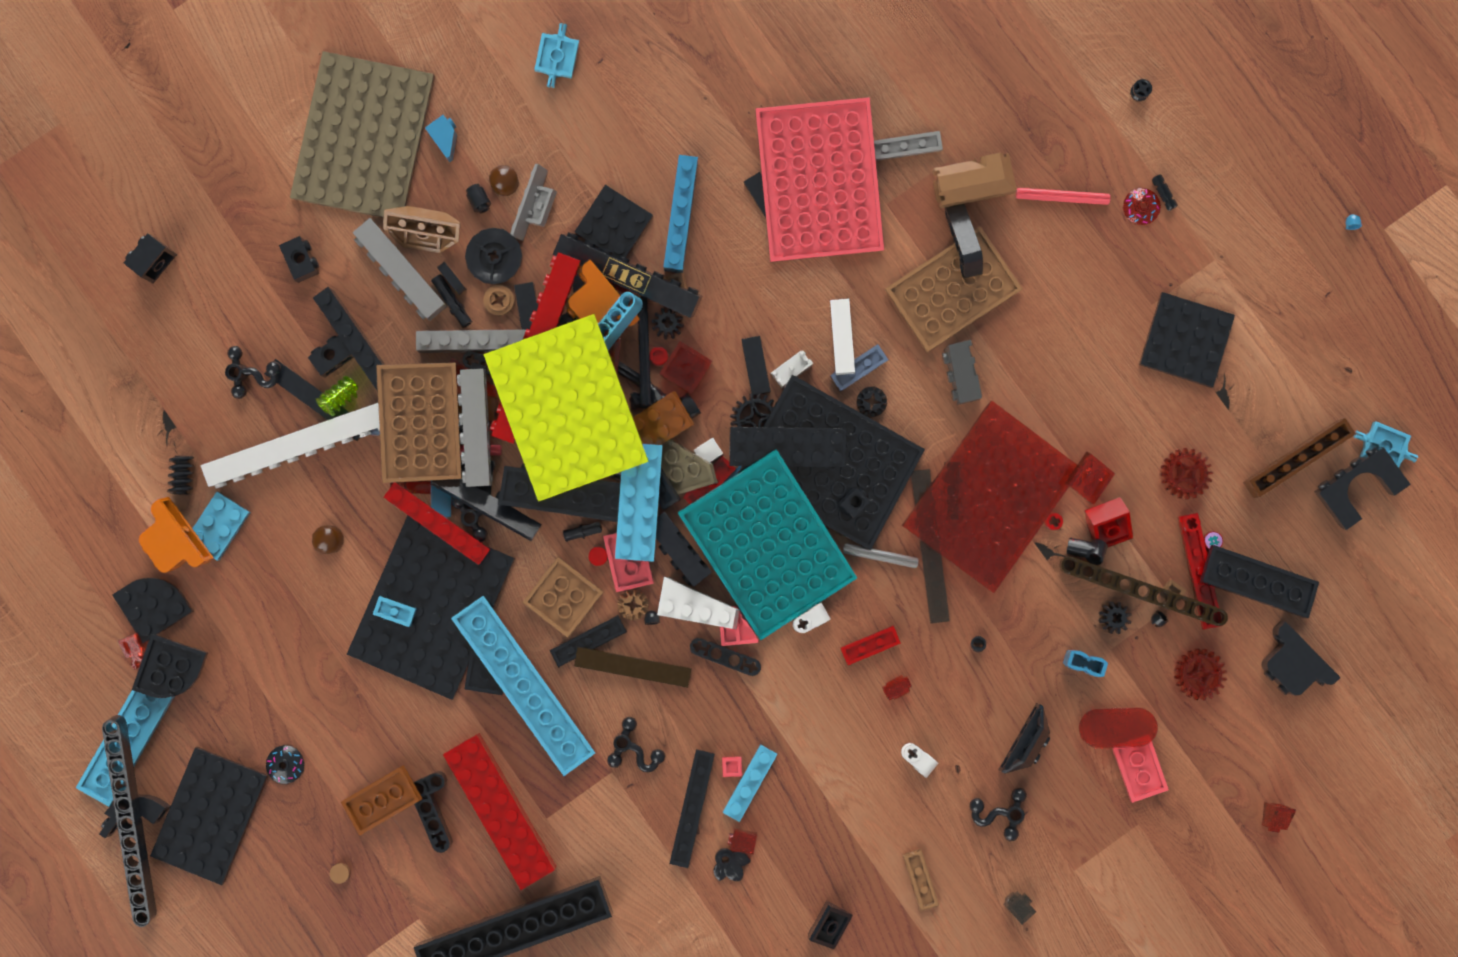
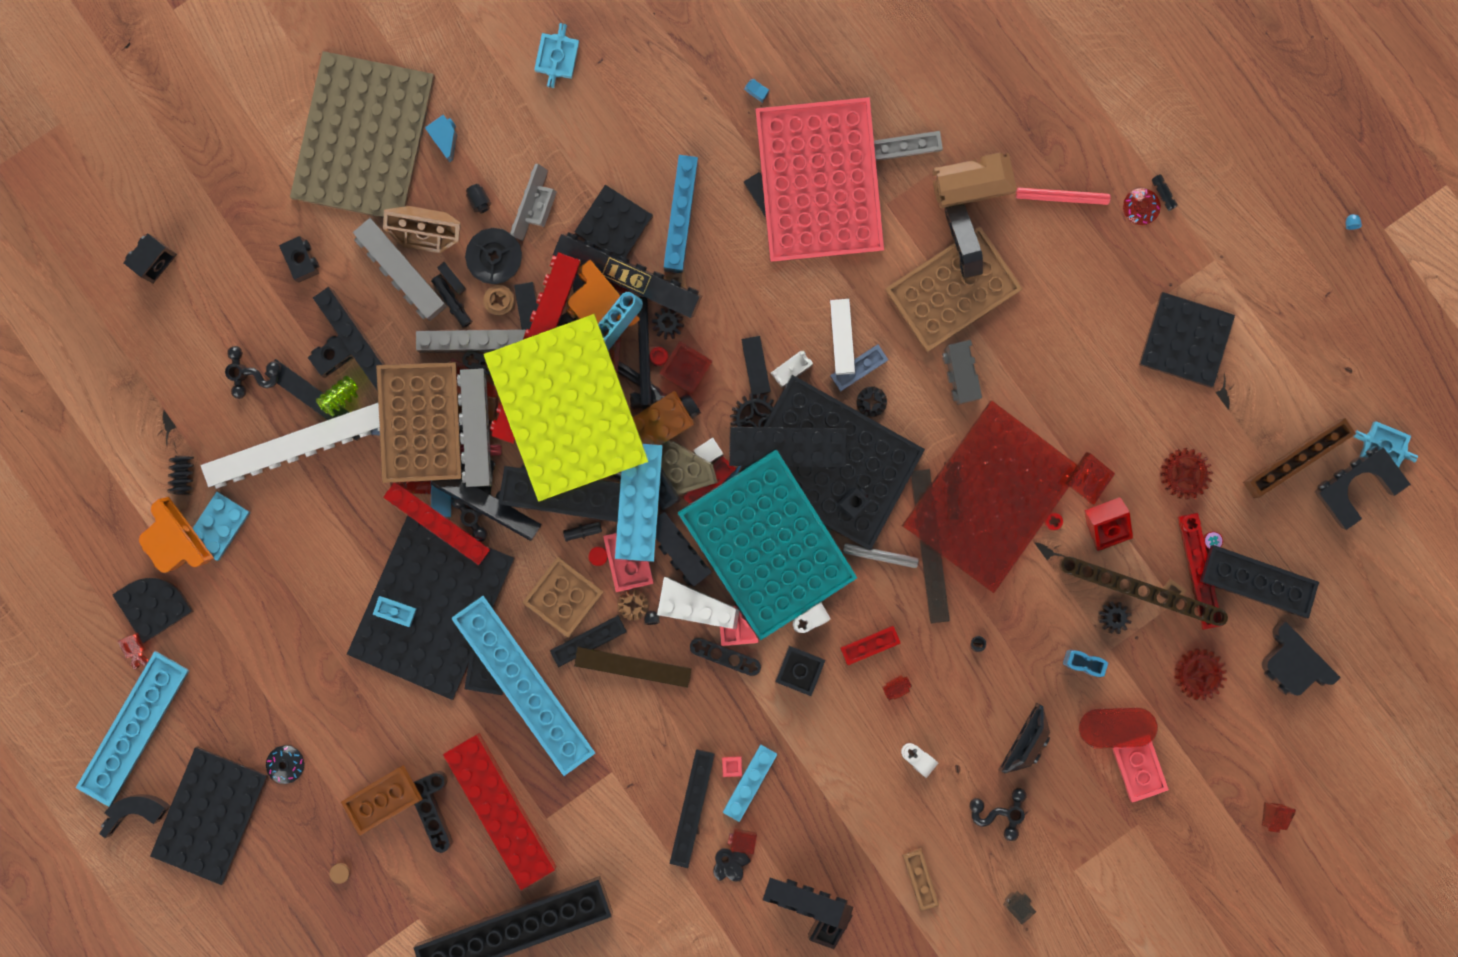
black beam [102,715,156,927] -> none
black plate [132,634,208,698] -> none
reddish brown hair [312,525,344,554] -> none
reddish brown hair [489,165,519,196] -> none
black piece [607,717,666,773] -> none
black piece [1066,538,1108,565] -> none
black wheel [1130,79,1152,102] -> none
black hinge [1151,610,1168,627] -> none
none -> dark azure piece [744,79,769,103]
none -> black wedge [763,878,853,930]
none -> black brick [775,645,826,696]

